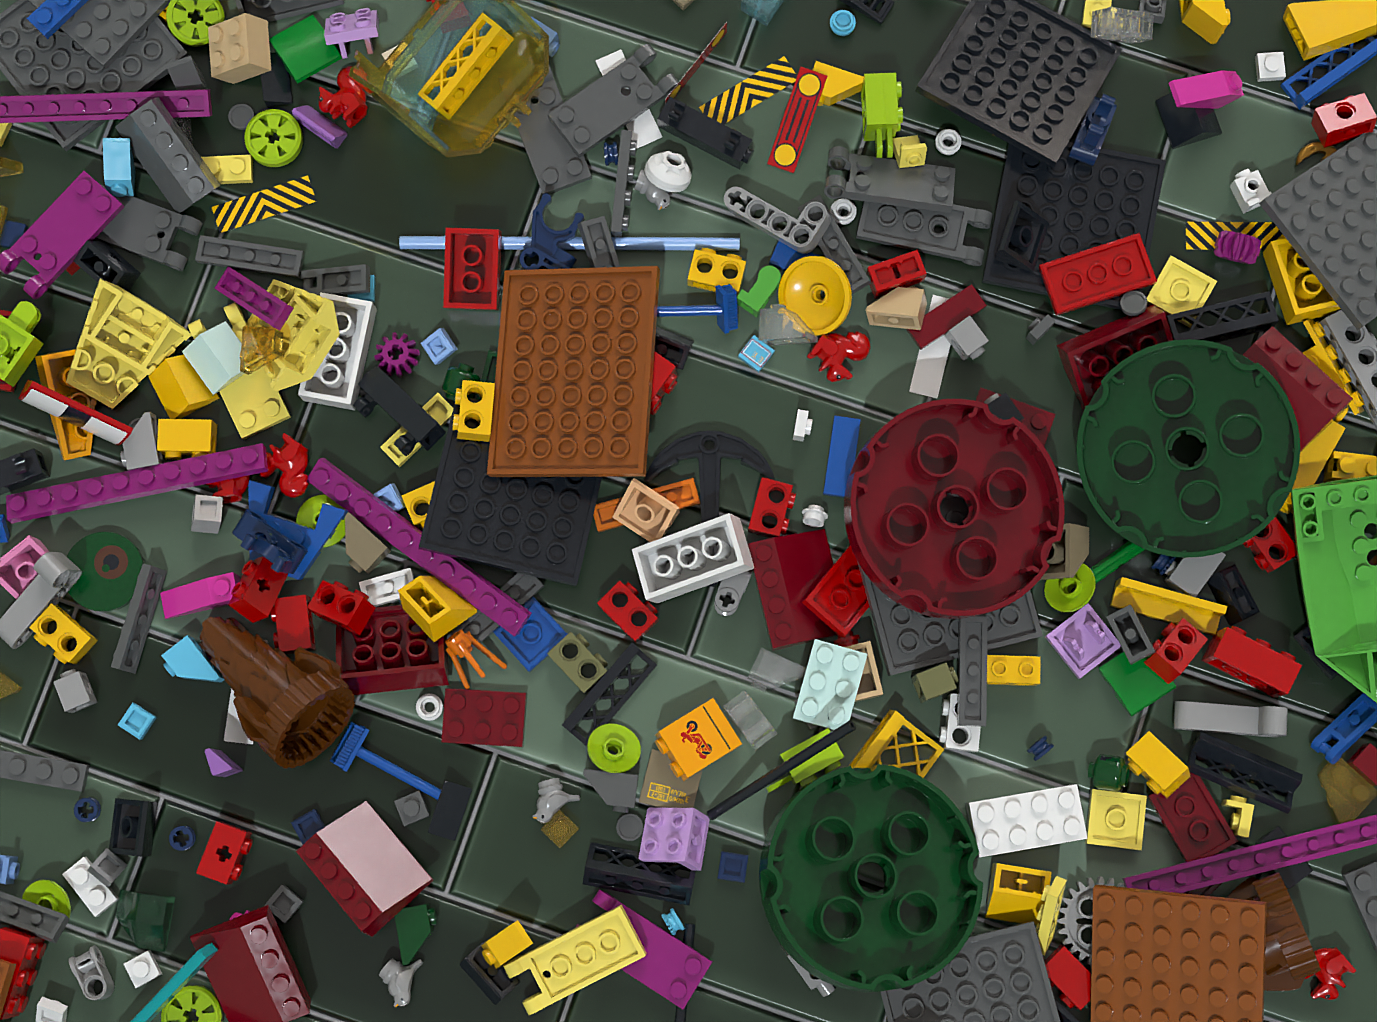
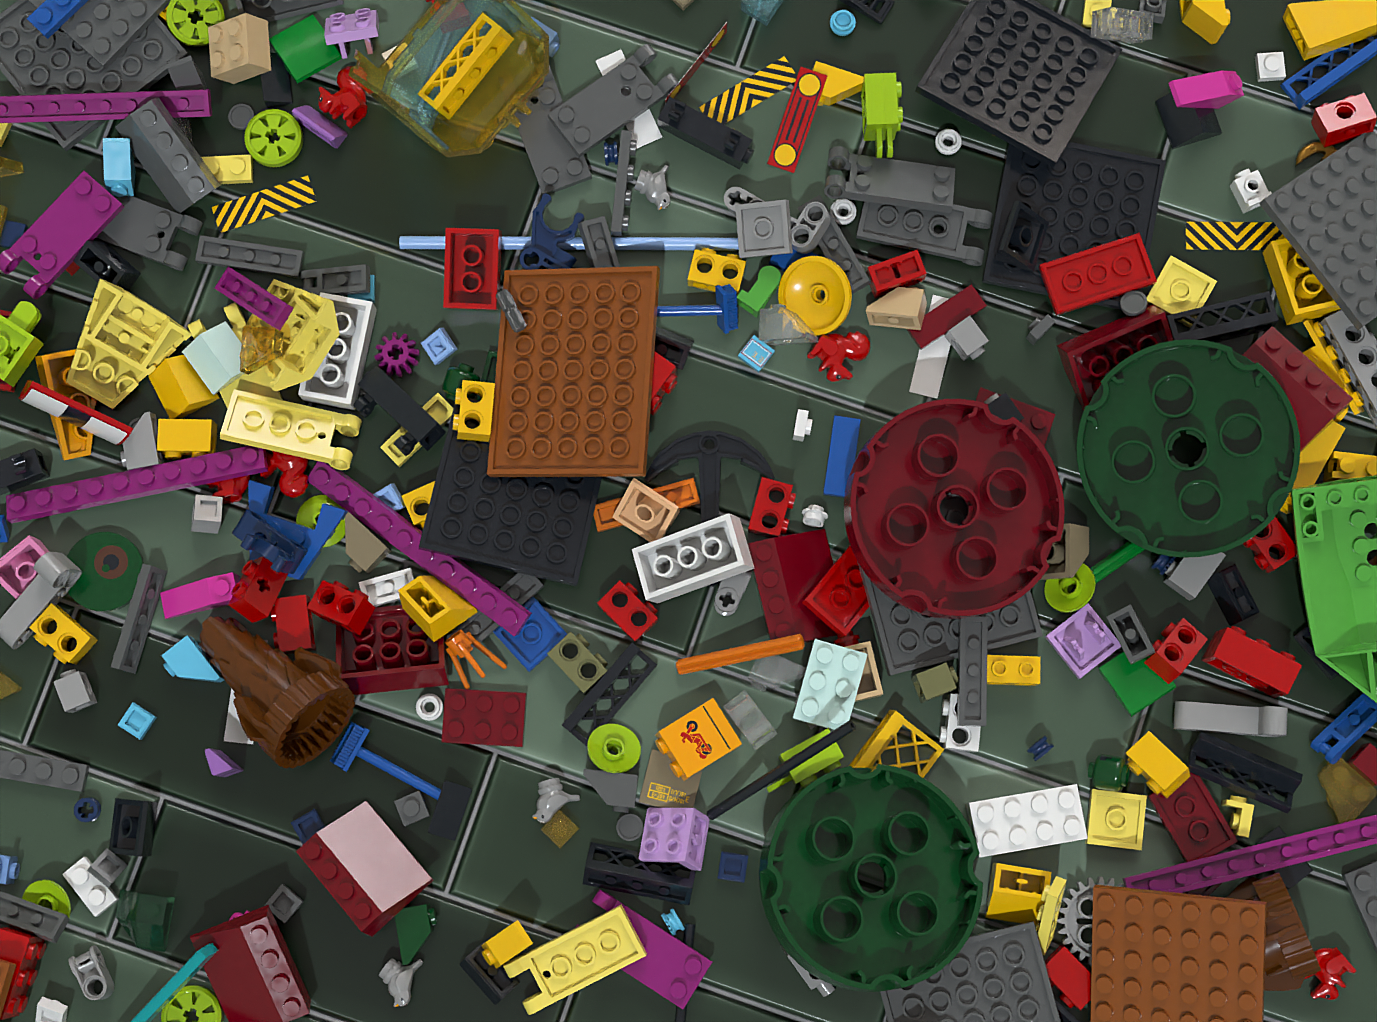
white plate [124,950,162,988] -> none
dark blue bush [169,826,196,851] -> none
red brick [196,821,253,885] -> none
white piece [644,151,692,192] -> none
light yellow bracket [893,135,927,168] -> none
dark blue piece [1068,94,1117,166] -> none
yellow fence [1110,577,1227,635] -> none
magenta gear [1214,230,1261,264] -> none
none -> light yellow hinge [220,389,362,470]
none -> dark grey piece [496,289,527,333]
none -> orange axle [676,634,805,675]
none -> light grey tile [735,199,793,258]

